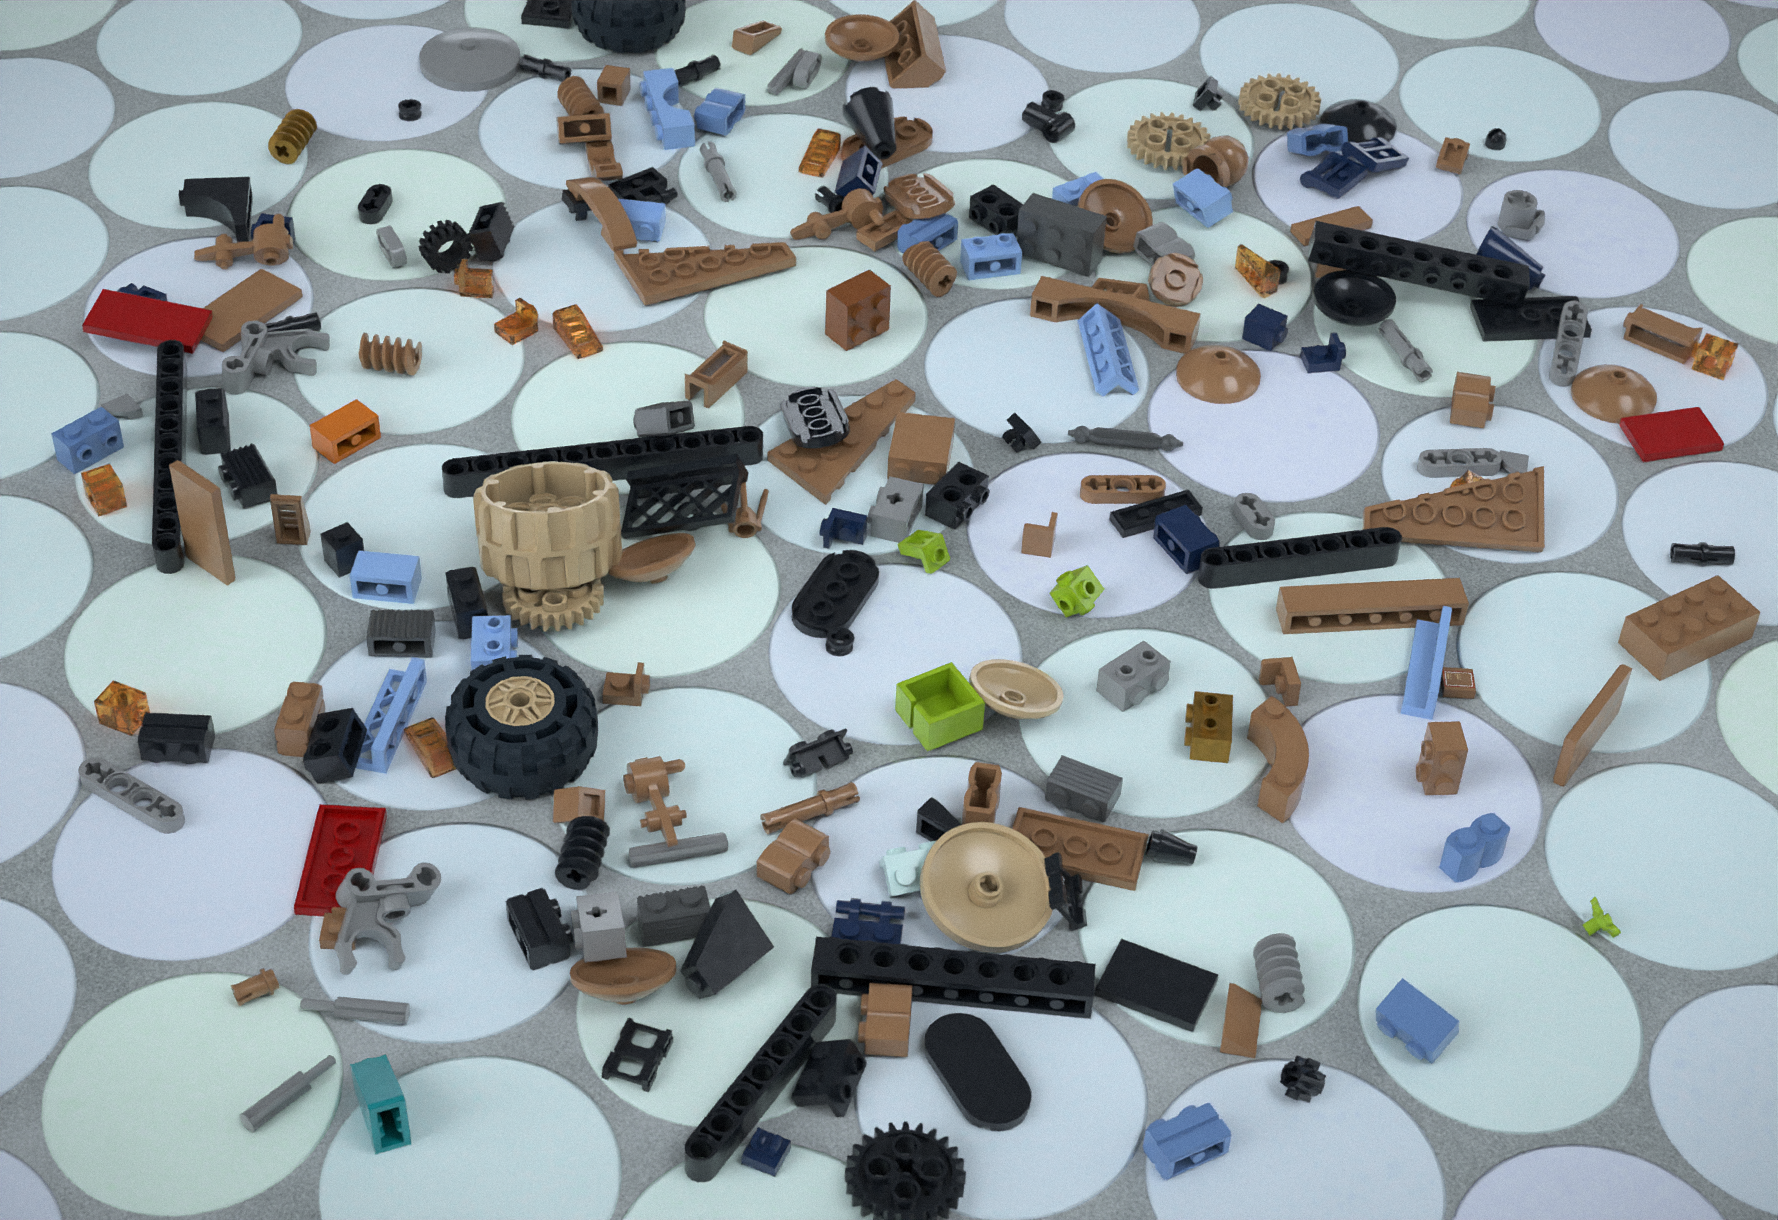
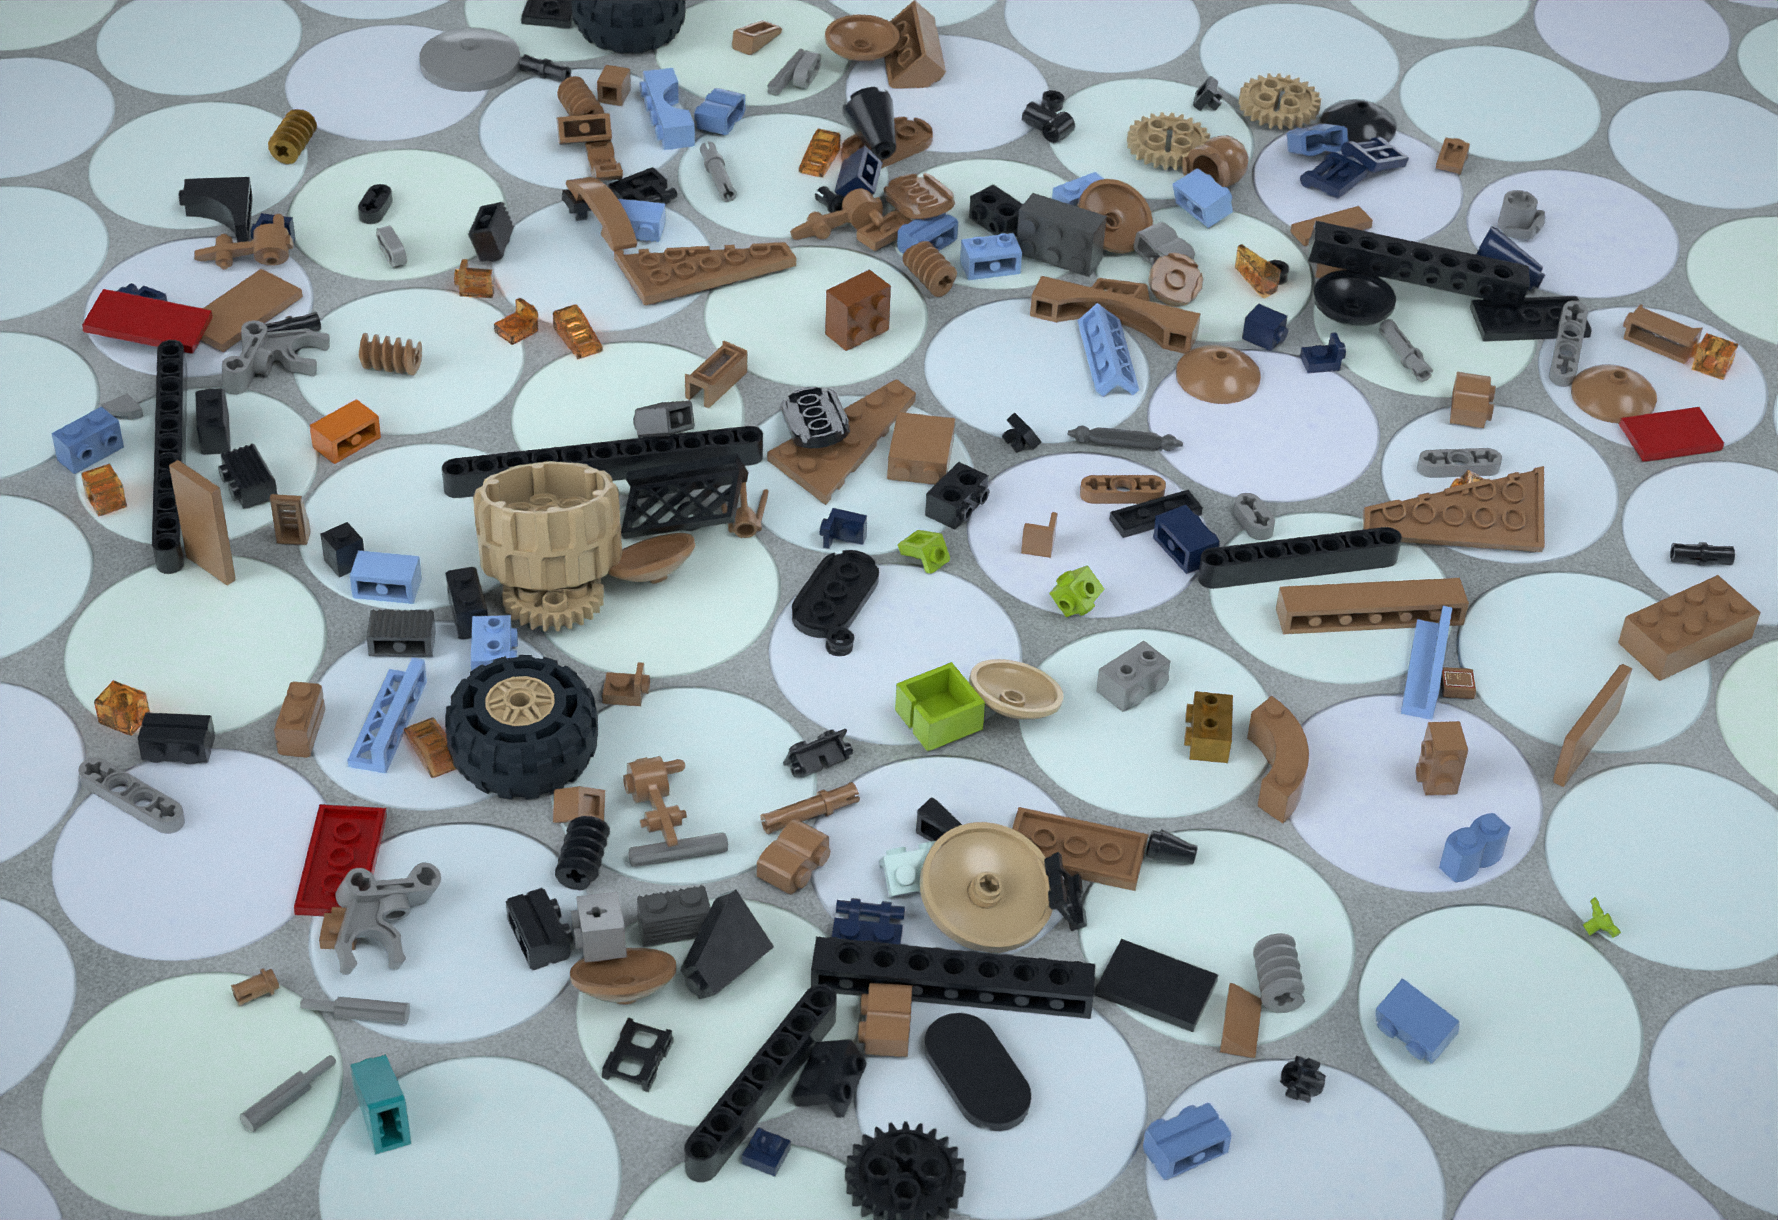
black brick [303,707,367,784] -> none
black bush [398,99,422,122] -> none
black tyre [418,220,473,273] -> none
black pin [674,55,721,86] -> none
light grey brick [867,476,924,543] -> none
medium nougat brick [962,762,1002,825] -> none
dark grey brick [1045,755,1123,823] -> none
medium nougat bracket [1259,657,1301,707] -> none
black hinge [1485,128,1507,150] -> none
light grey tile [1499,450,1529,474] -> none

